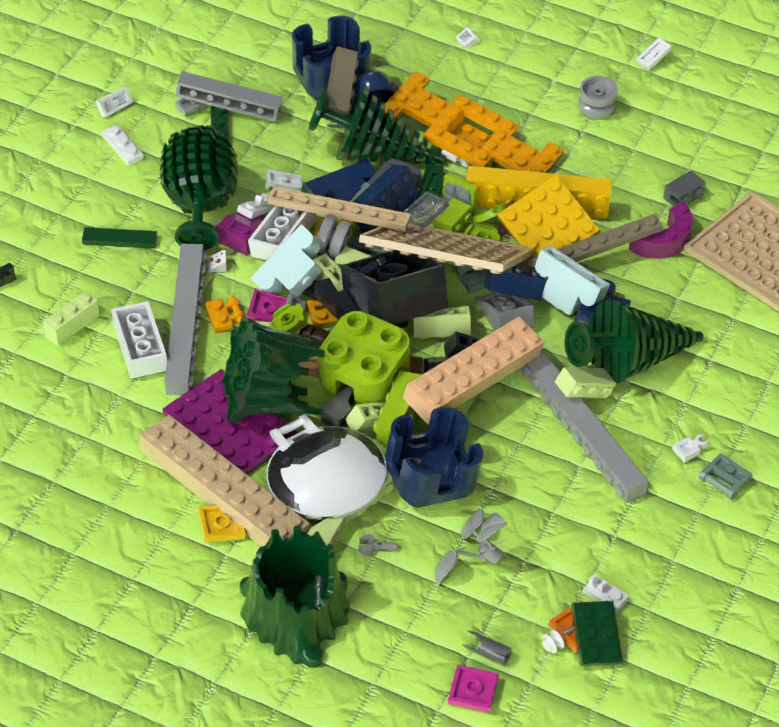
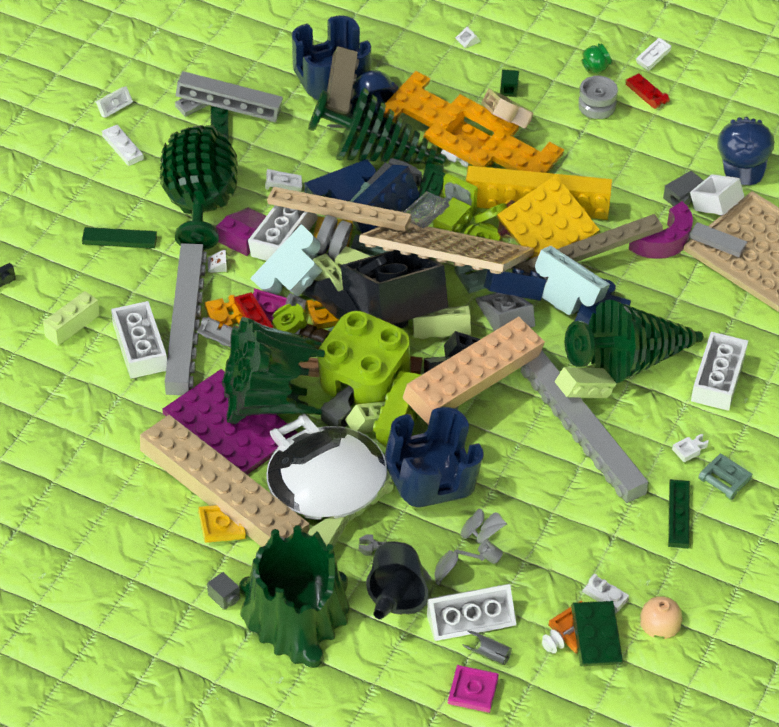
white plate [237,193,272,219] -> none
none -> light grey hinge [197,317,232,347]
none -> dark grey brick [207,572,240,610]
none -> red plate [234,292,273,328]
none -> black piece [366,541,433,620]
none -> white slope [427,584,516,641]
none -> tan brick [481,88,534,129]
none -> dark green brick [500,69,519,97]
none -> green piece [581,43,612,74]
none -> red plate [625,73,670,109]
none -> light nougat cylinder [640,596,682,639]
none -> dark green tile [668,479,690,549]
none -> light grey tile [689,222,747,257]
none -> white piece [690,174,744,215]
none -> white brick [691,332,748,411]
none -> dark blue piece [717,117,775,185]

